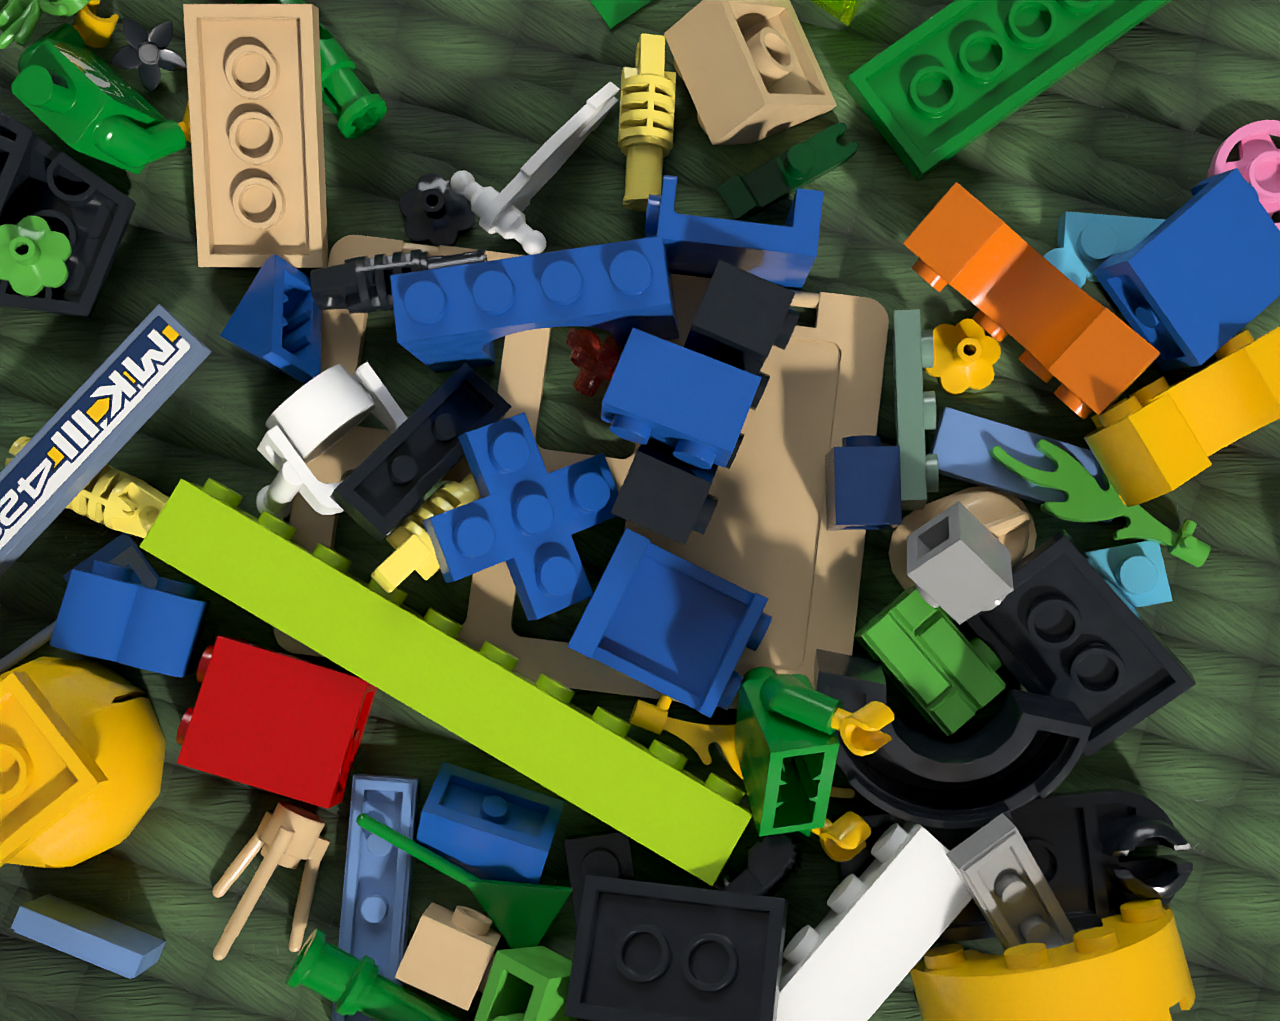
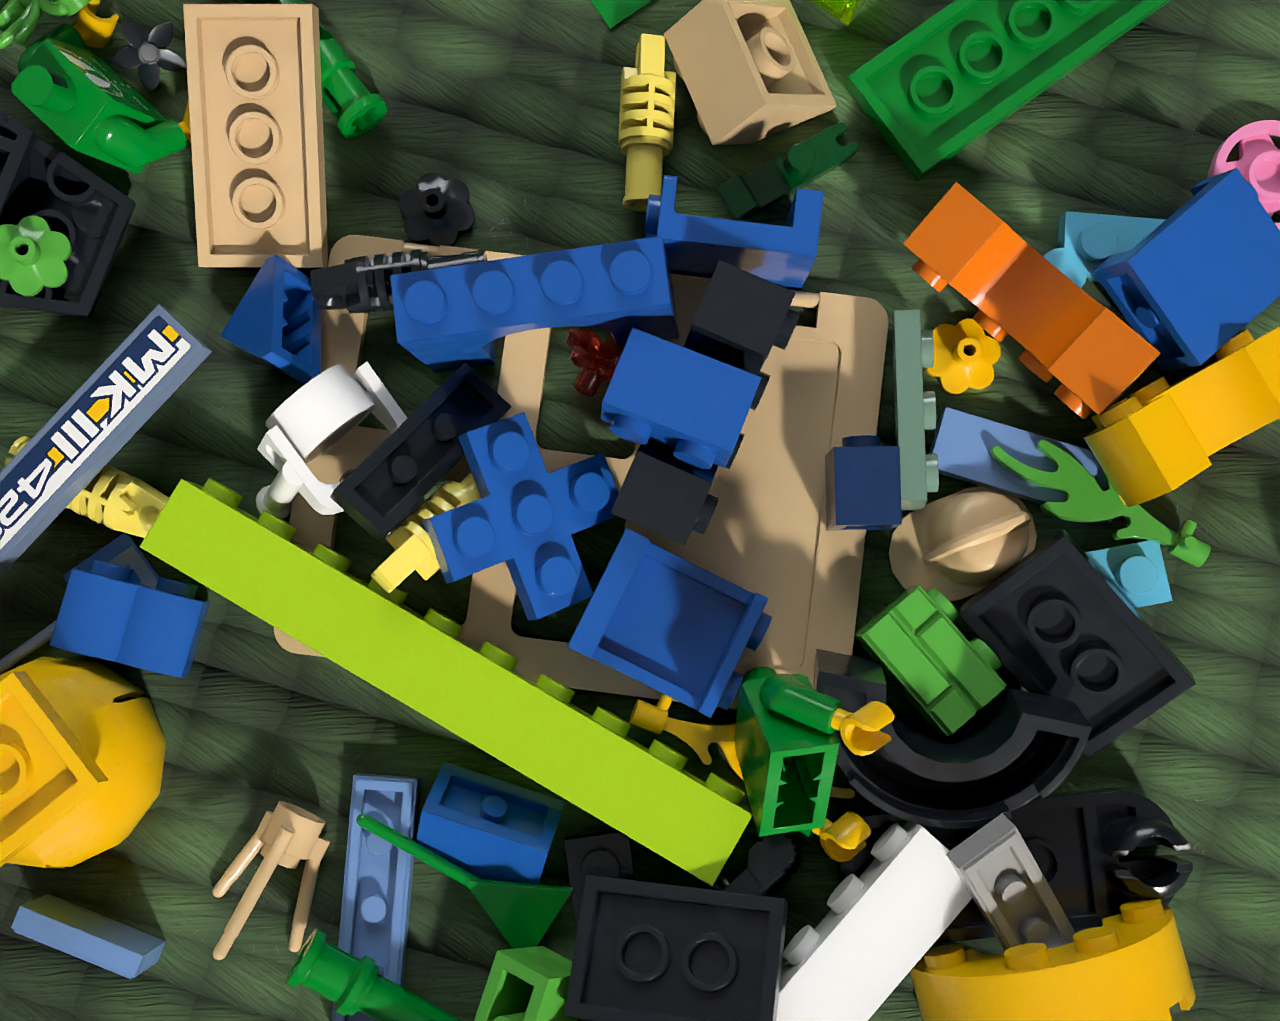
red panel [176,636,378,809] -> none
tan brick [394,902,502,1011] -> none
white piece [450,81,620,255] -> none
light grey brick [907,501,1014,625] -> none

